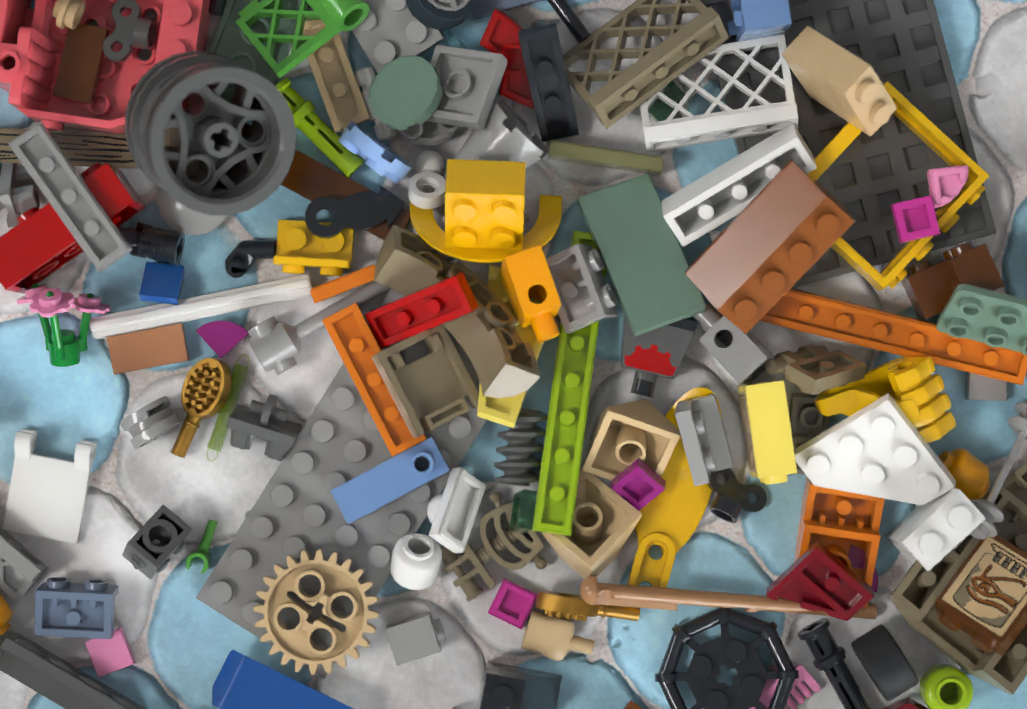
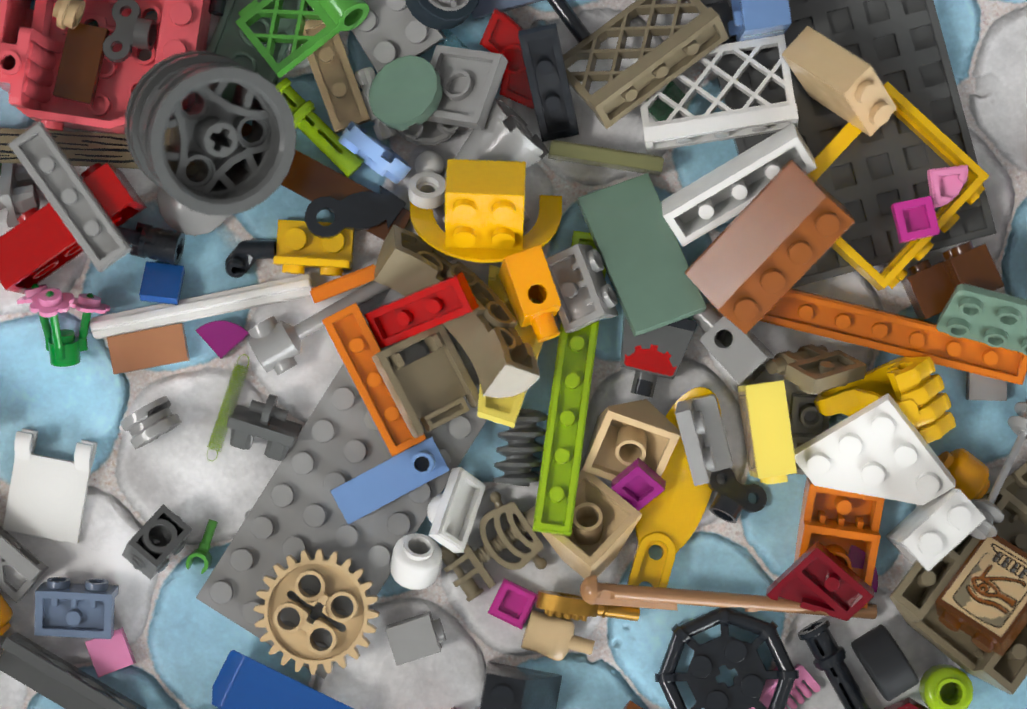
pearl gold piece [171,358,232,458] -> none
clear green tile [509,489,537,533] -> none

